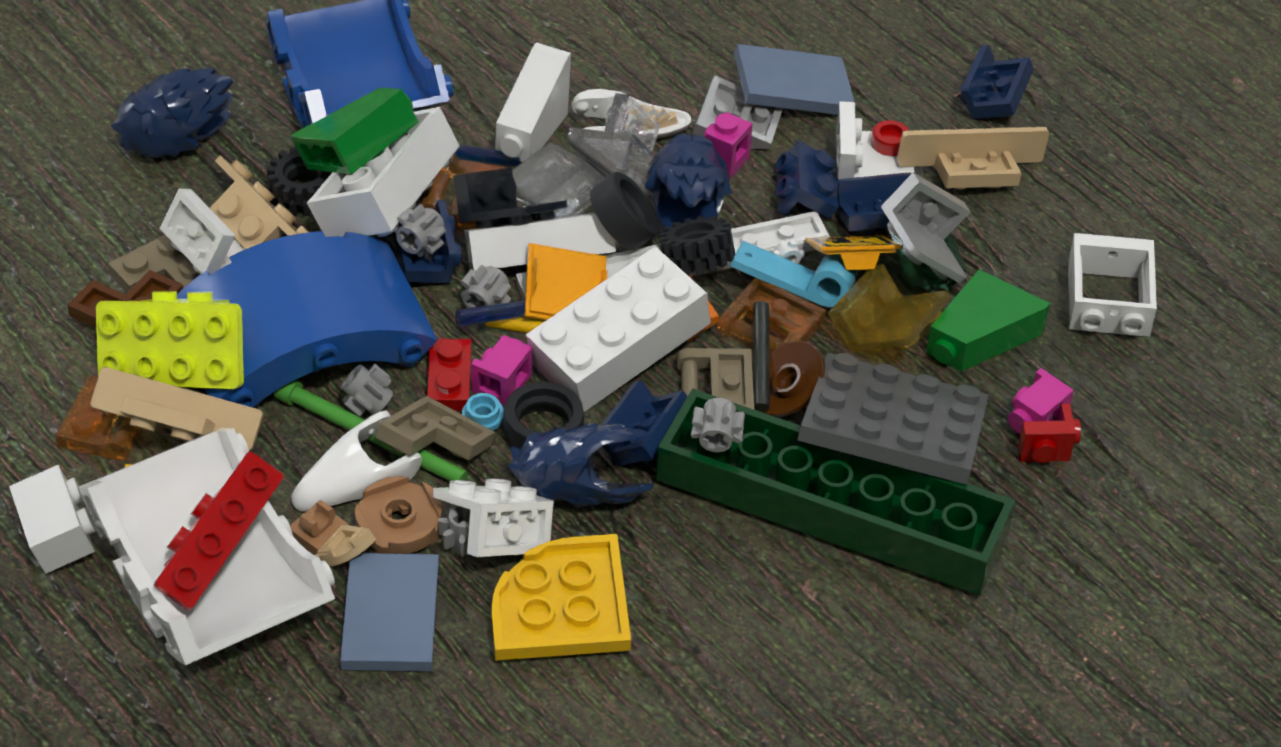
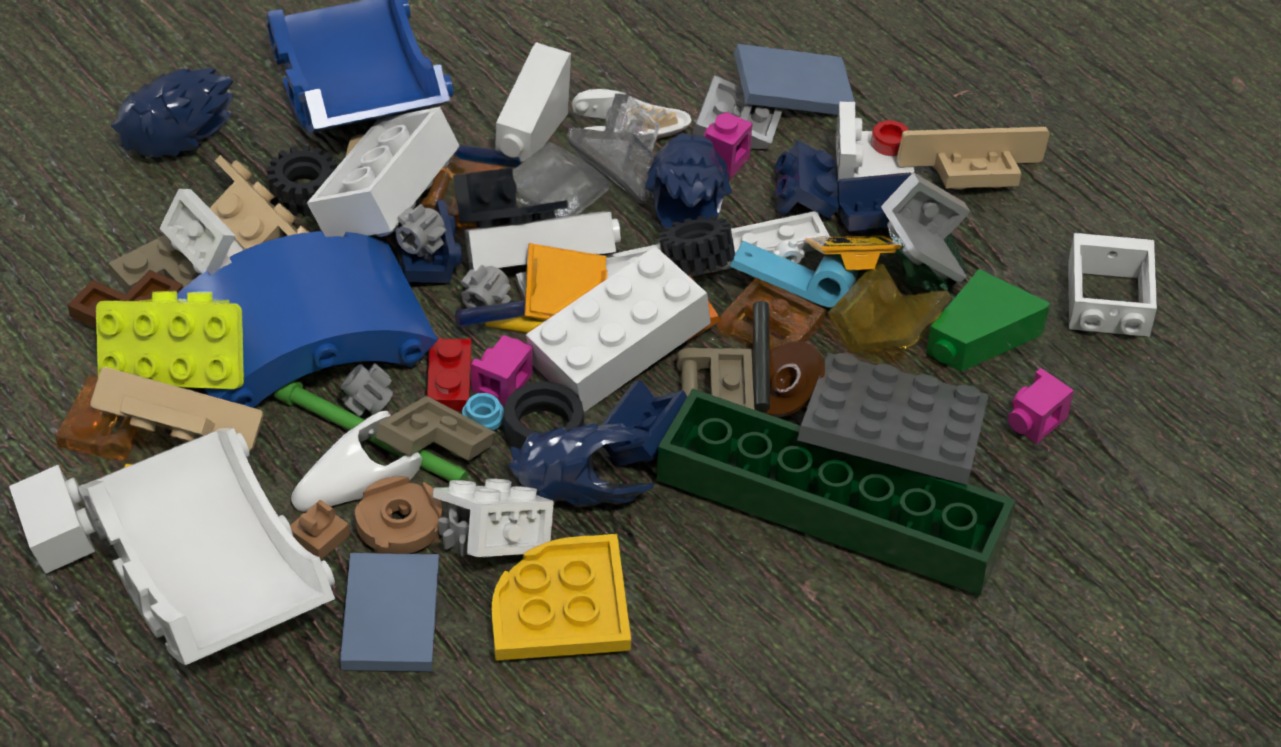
red bracket [154,451,283,610] -> none
green slope [290,87,419,175] -> none
tan tile [315,525,376,566] -> none
black tyre [590,172,660,250] -> none
light grey gear [691,398,745,452] -> none
dark blue bracket [960,45,1034,119] -> none
red bracket [1018,403,1081,463] -> none

